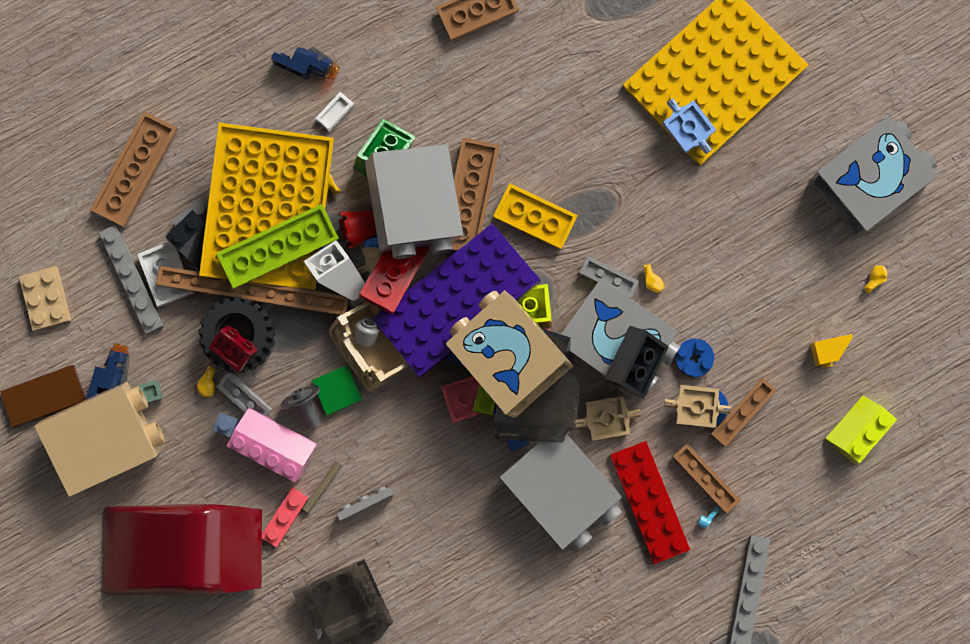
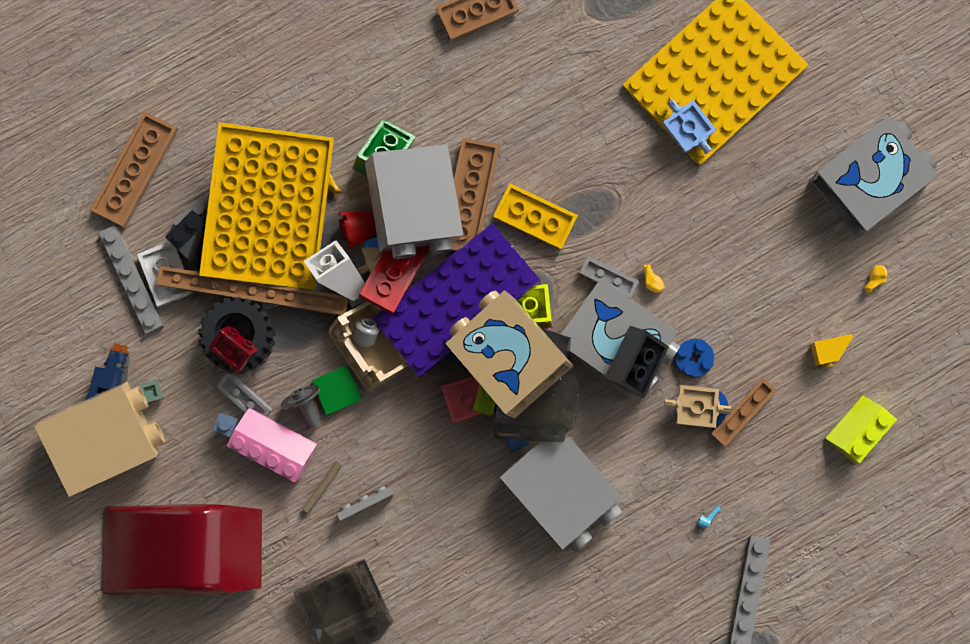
reddish brown tile [0,365,86,428] -> none
tan plate [19,266,72,331] -> none
yellow animal [197,366,216,398] -> none
lime plate [216,204,339,289] -> none
coral plate [262,487,309,548] -> none
dark blue plate [271,47,340,80] -> none
white tile [315,92,354,133] -> none
tan plate [575,396,641,441] -> none
red plate [610,441,691,564] -> none
medium nougat plate [672,443,741,514] -> none

